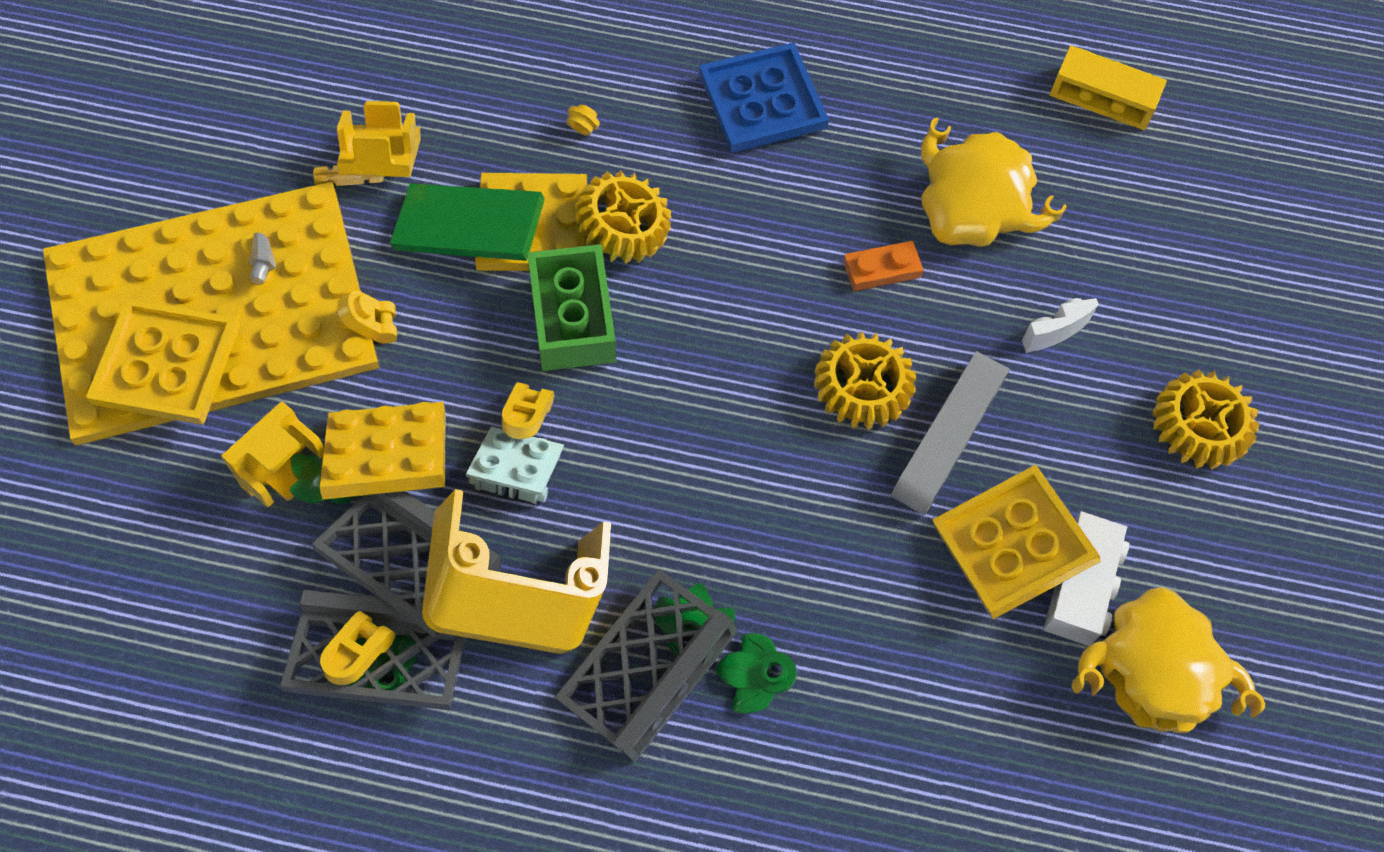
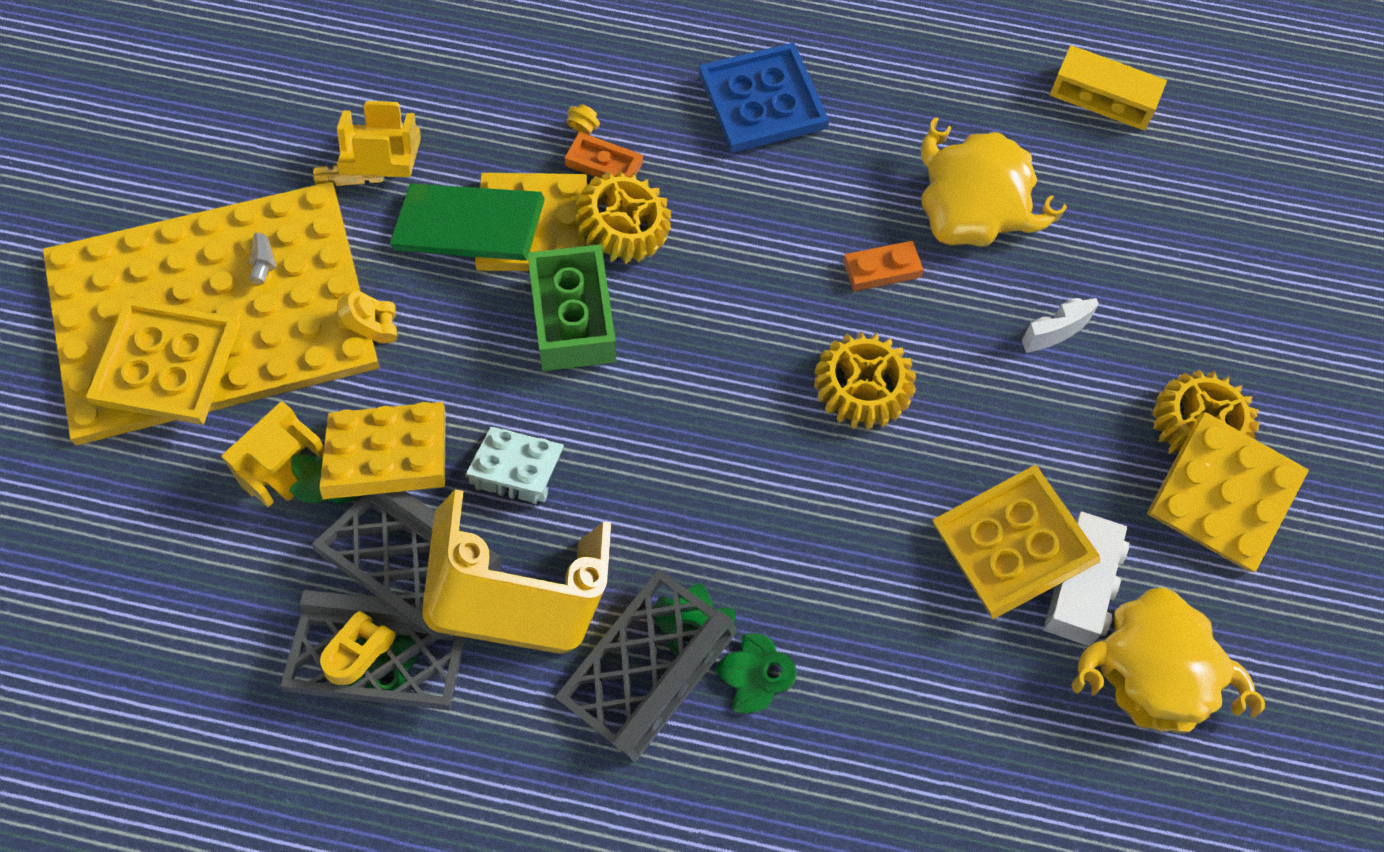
yellow plate [501,382,554,439] -> none
light grey beam [890,351,1010,516] -> none
none -> orange plate [565,132,643,178]
none -> yellow plate [1146,412,1309,572]

